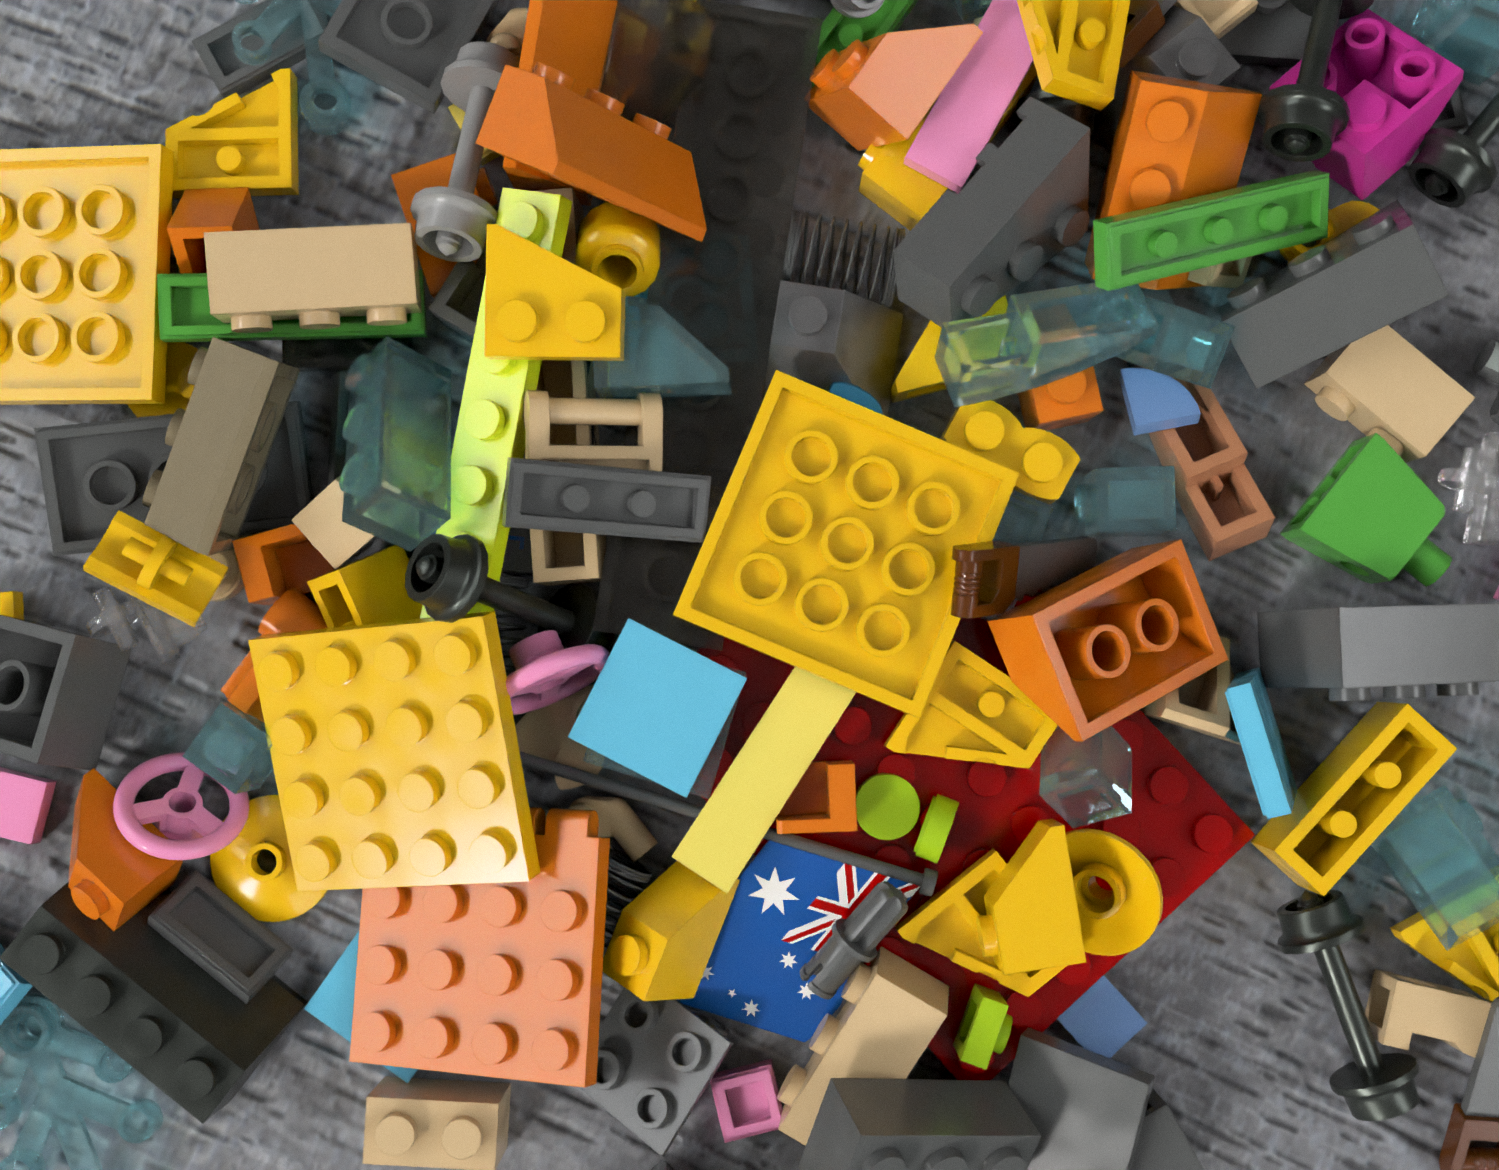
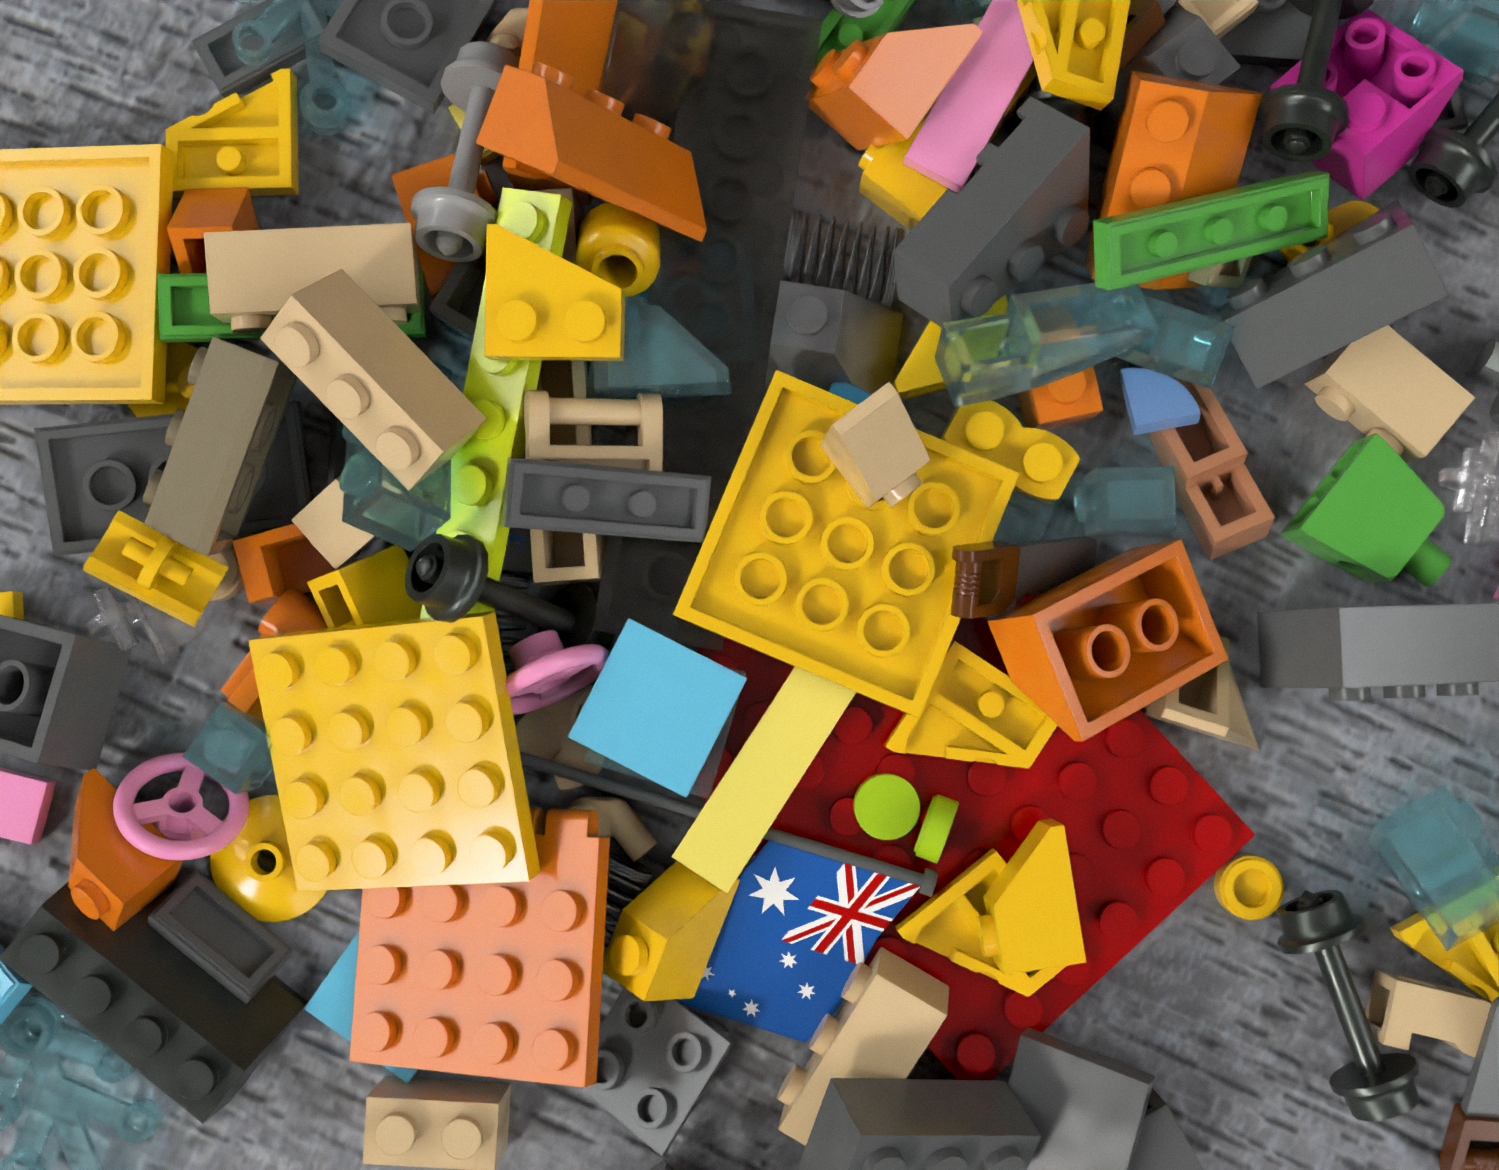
bright pink tile [710,1059,783,1143] -> none
orange panel [776,760,858,834] -> none
dark grey axle [799,881,908,1000] -> none
lime plate [953,983,1013,1070] -> none
clear light blue panel [1039,726,1132,828] -> none
medium blue tile [1057,975,1147,1058] -> none
yellow dish [1066,829,1163,956] -> none
medium azure tile [1225,667,1297,819] -> none
yellow brick [1250,701,1457,896] -> none
none -> tan brick [260,268,487,491]
none -> tan slope [820,382,930,508]
none -> yellow tile [1214,853,1284,920]

